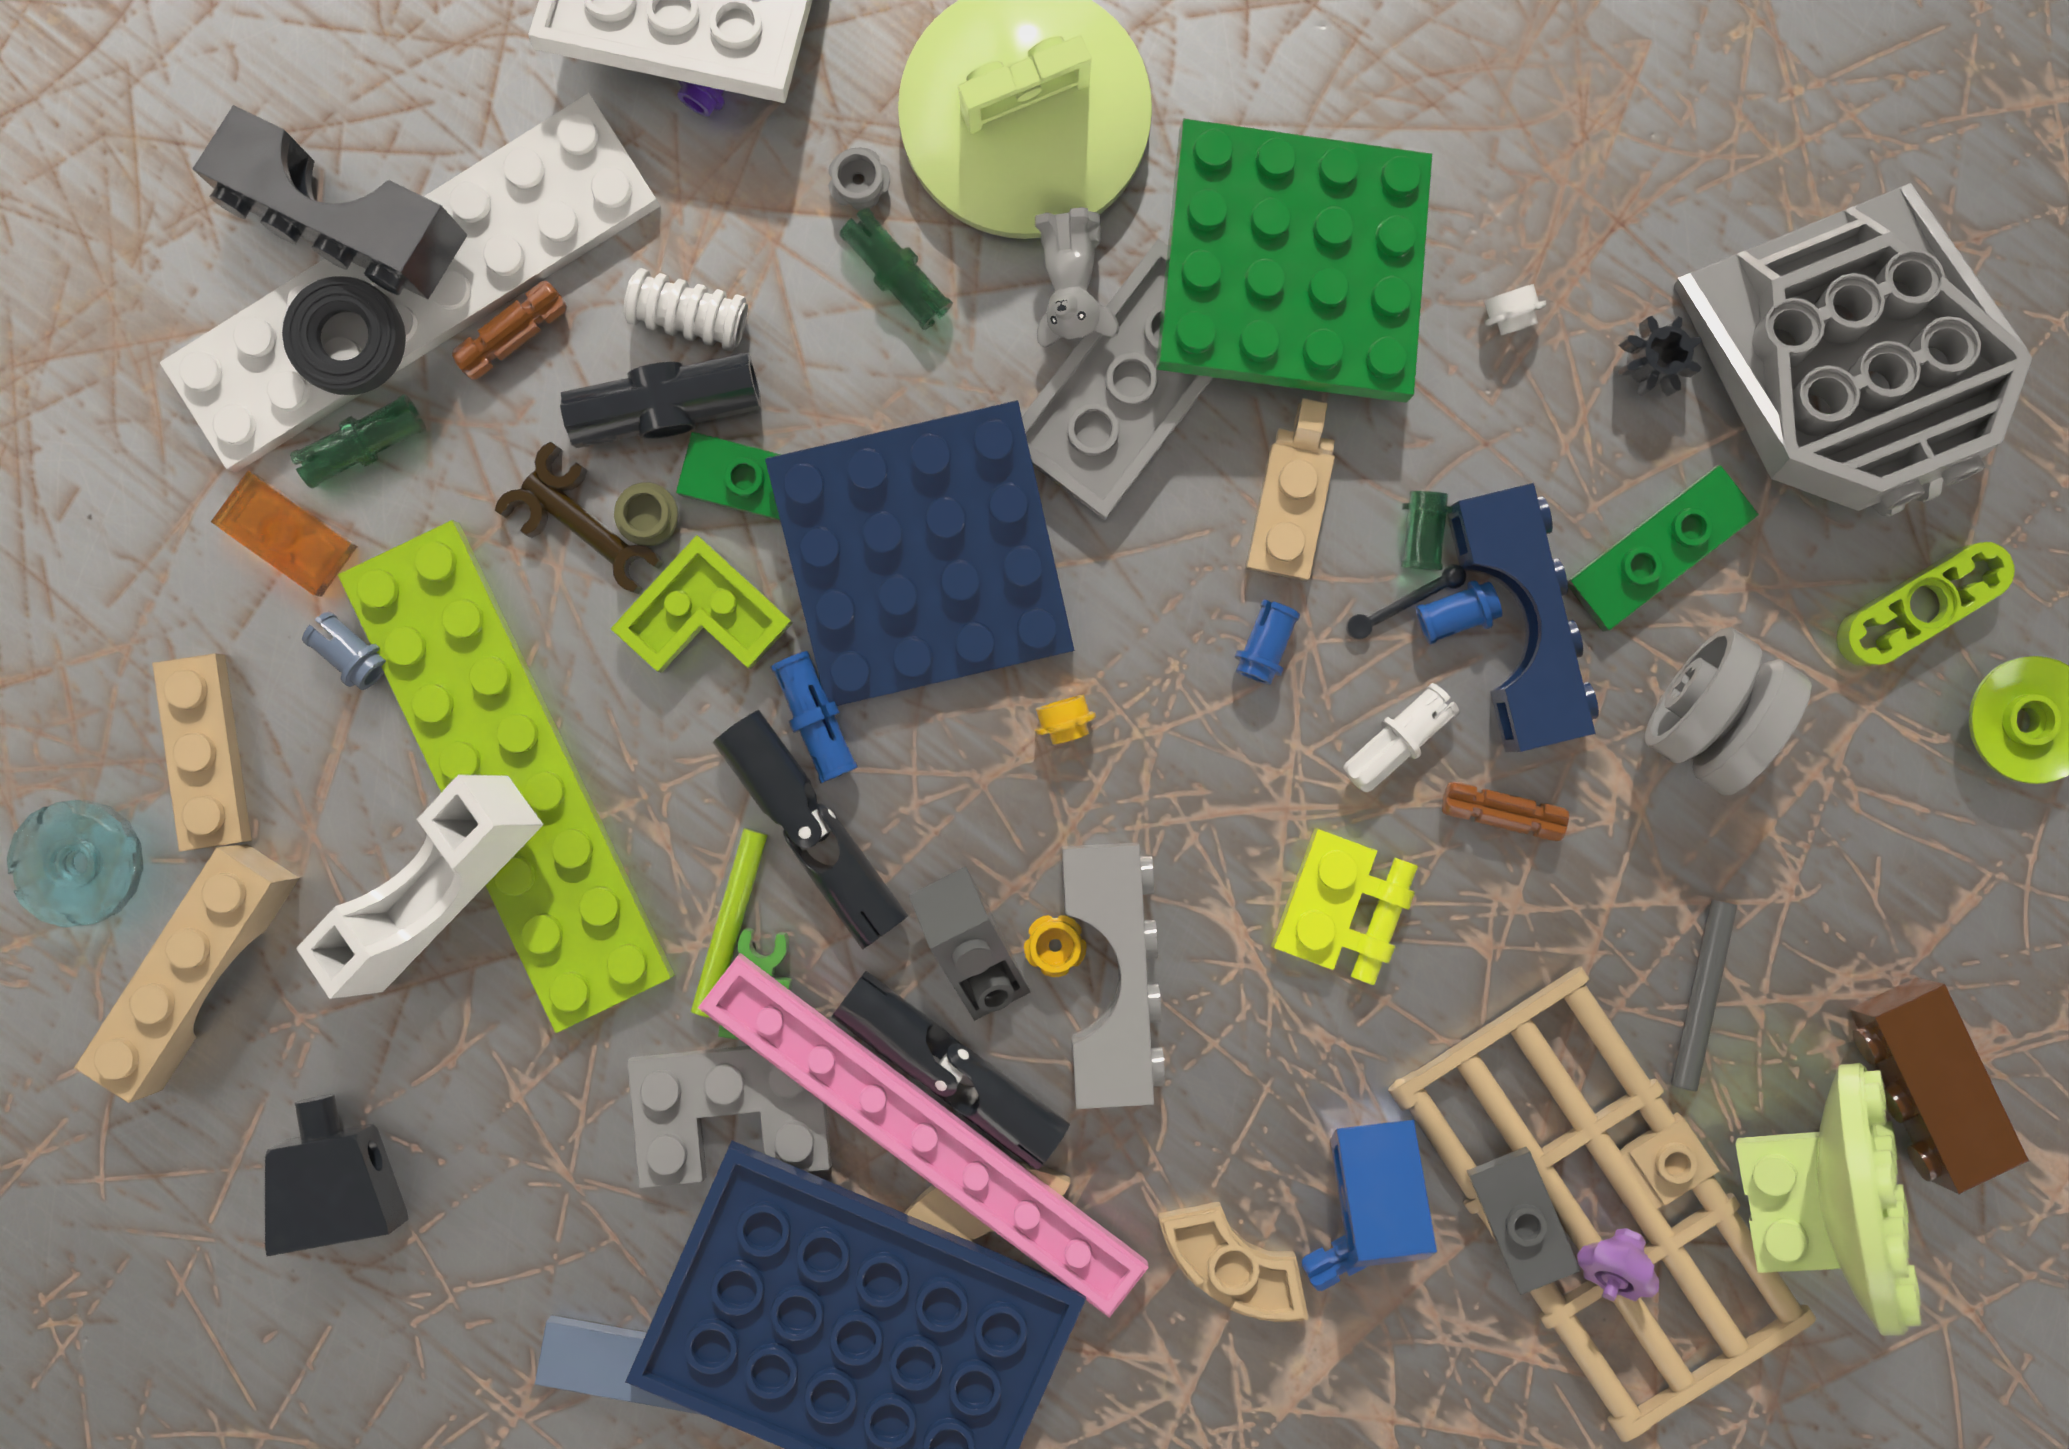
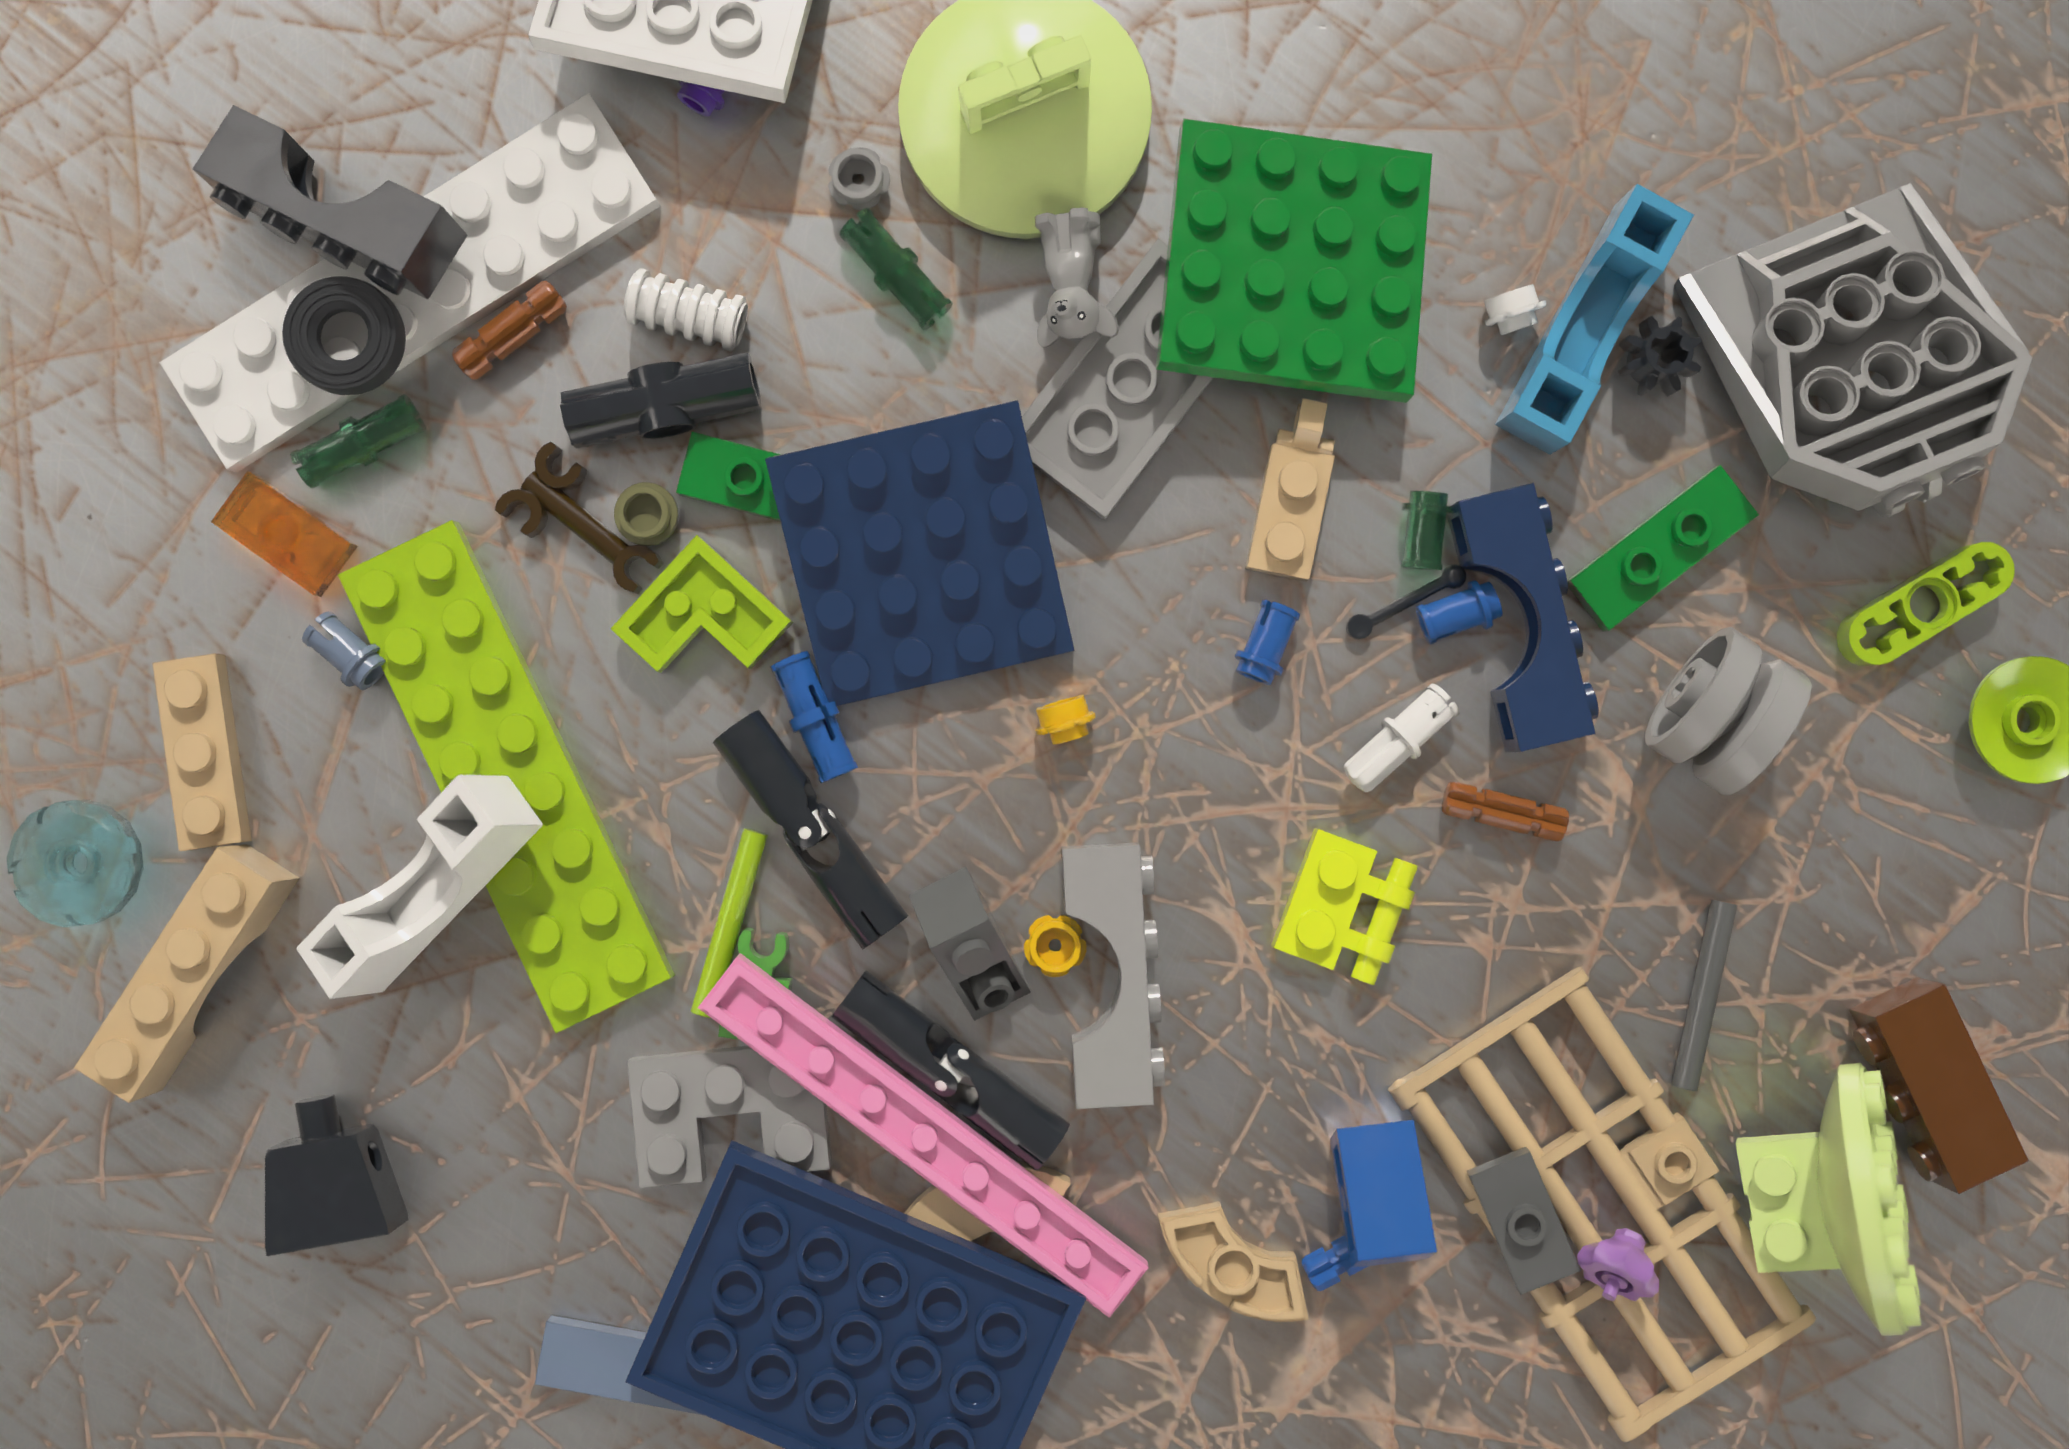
none -> dark azure arch [1495,184,1694,455]

